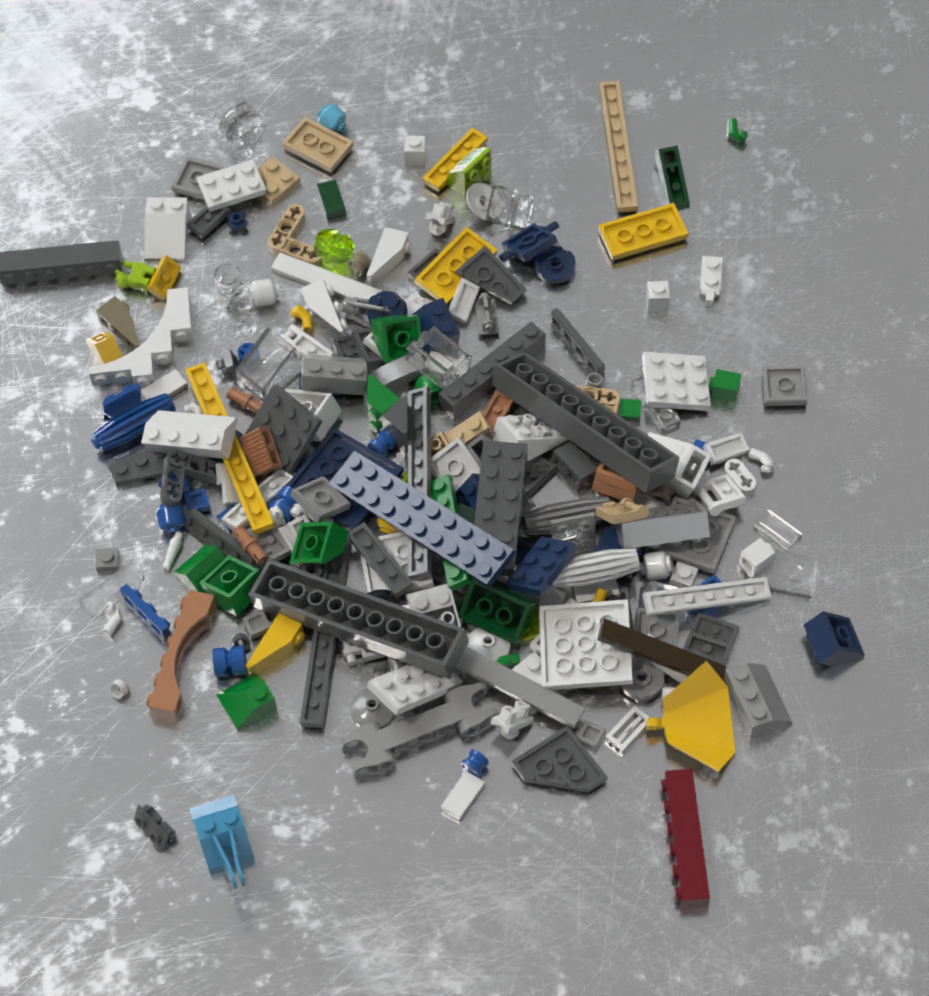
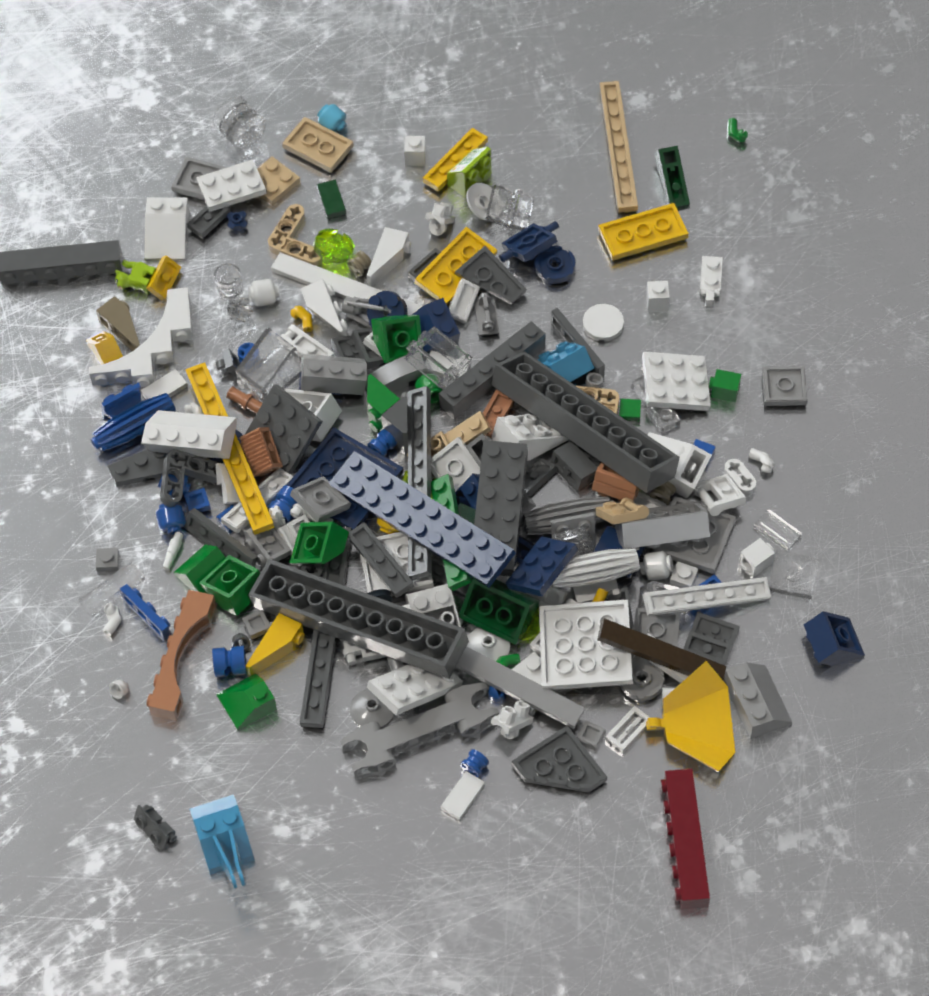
nougat pin [232,524,269,565] -> none
white tile [703,432,750,466] -> none
none -> blue hinge [488,686,506,702]
none -> dark azure slope [537,341,594,382]
none -> white tile [583,304,624,341]

